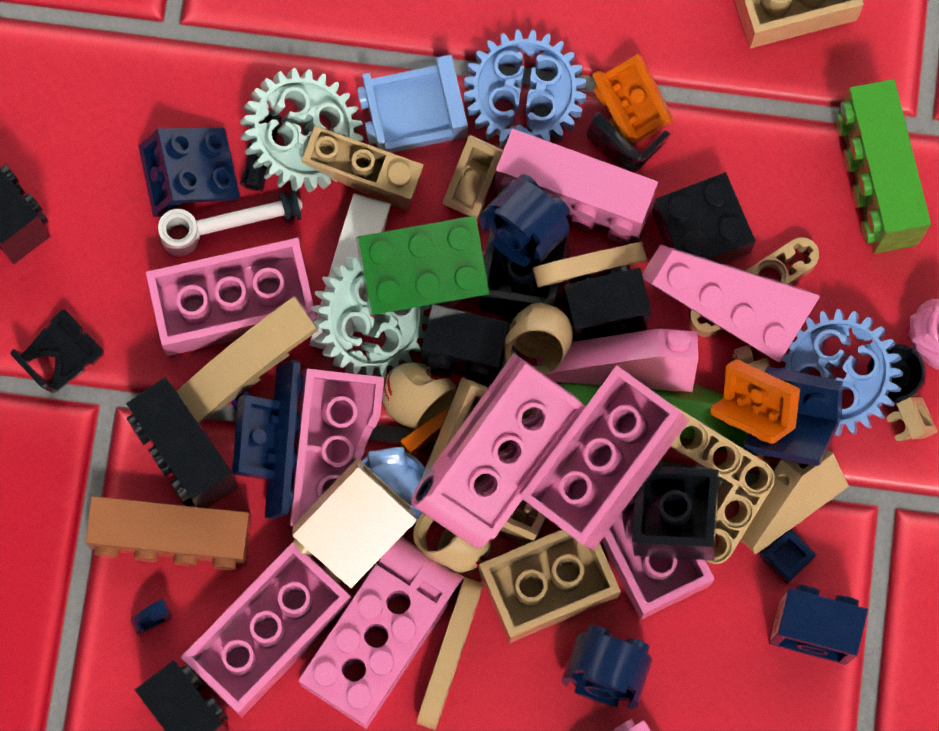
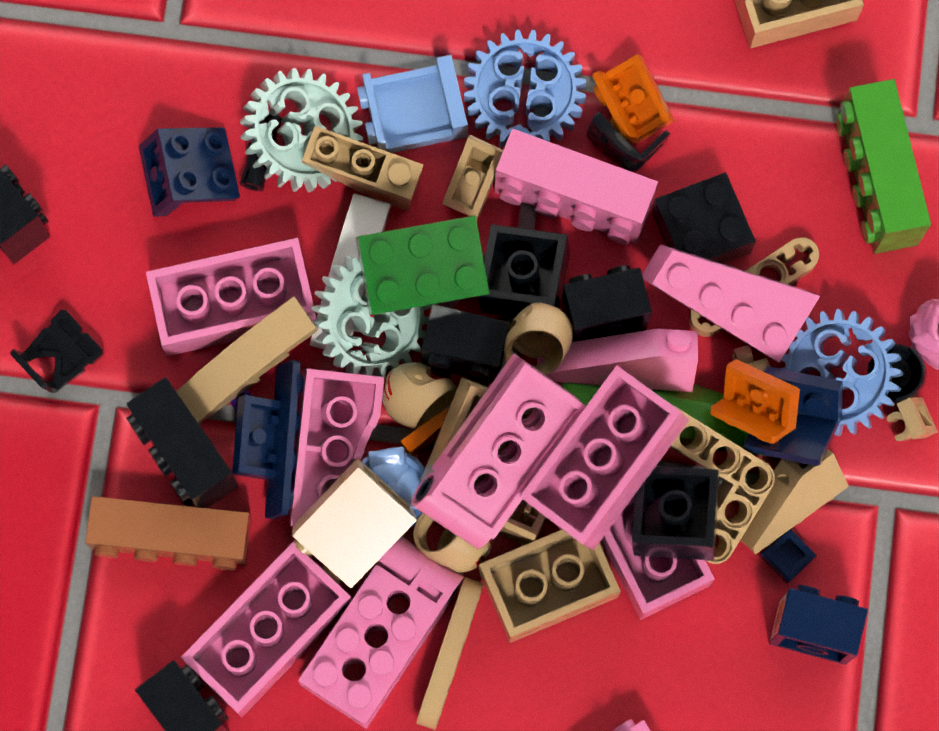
dark blue tile [131,599,172,634] -> none
white piece [158,190,303,256] -> none
dark blue brick [479,174,570,268] -> none
tan beam [532,242,647,287] -> none
dark blue brick [562,625,652,708] -> none

